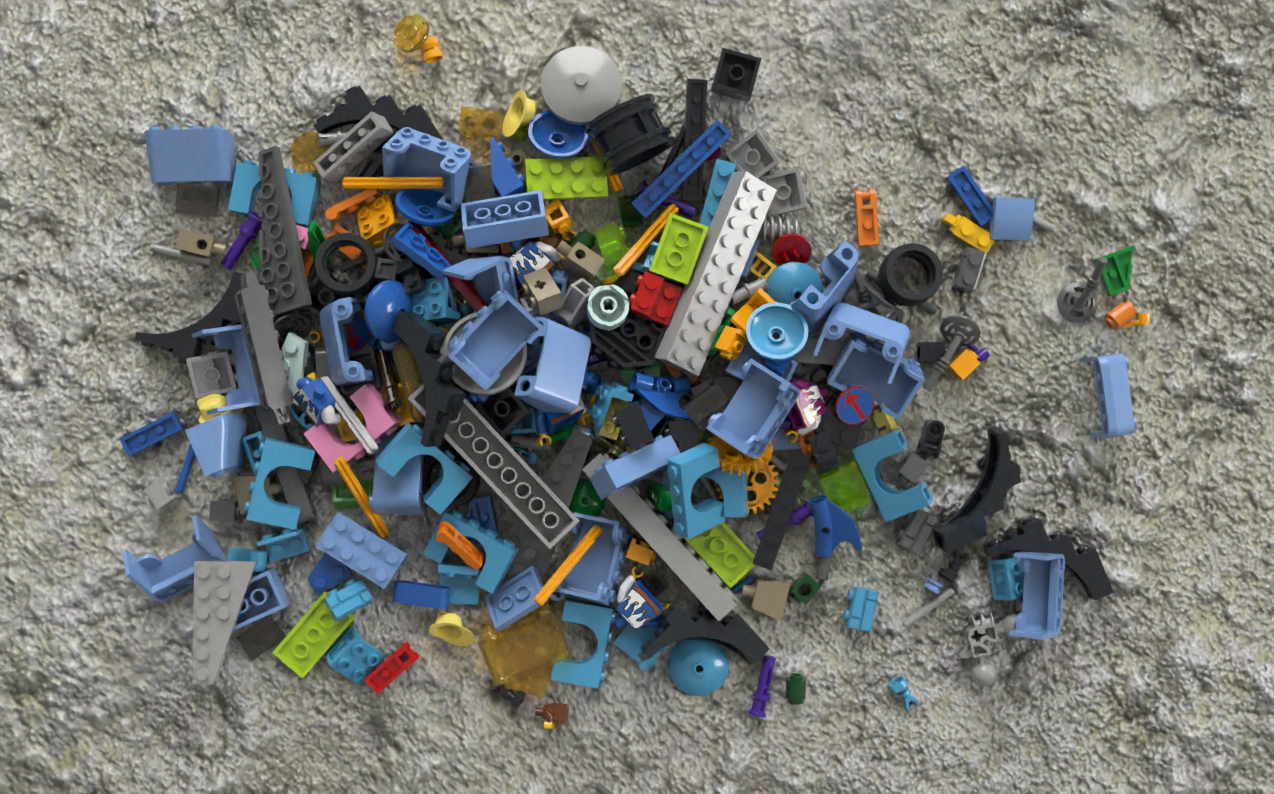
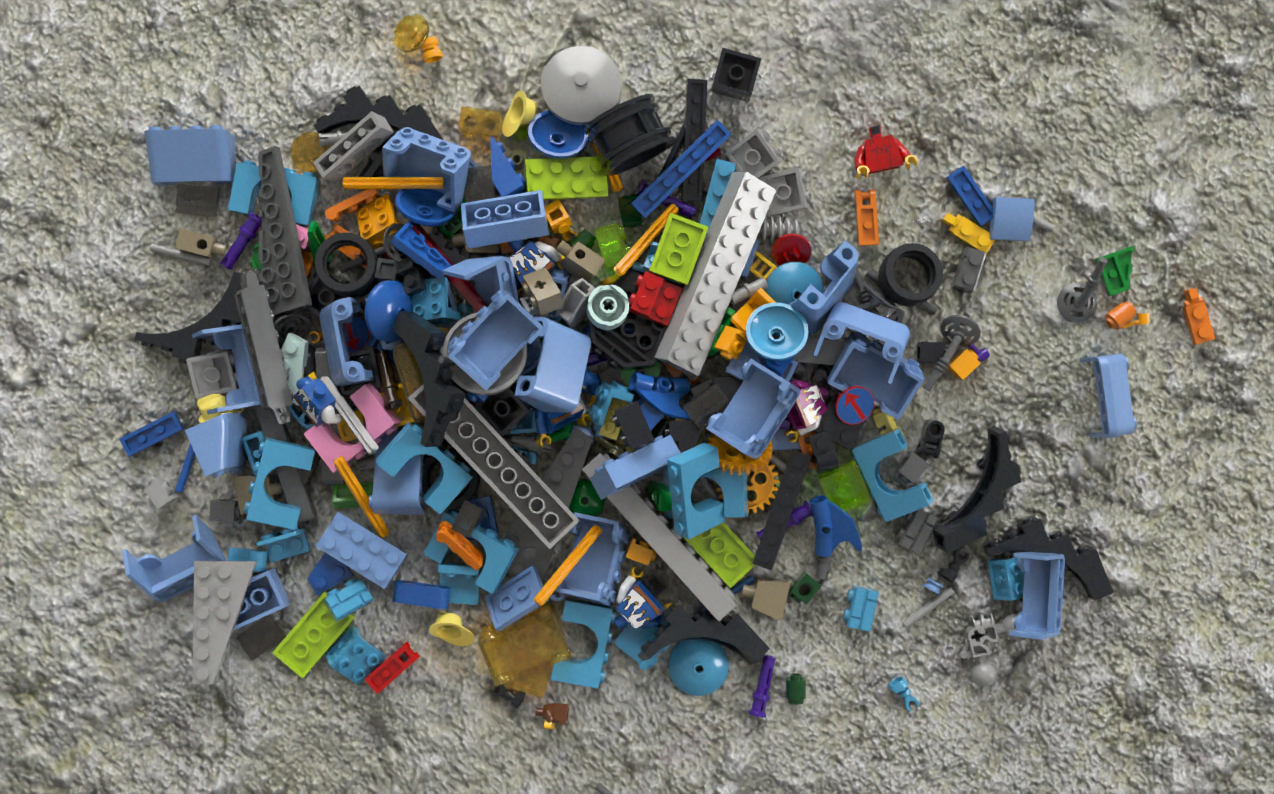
none -> clear smoke slope [452,500,488,538]
none -> red torso [854,126,918,179]
none -> orange hinge [1182,288,1215,345]

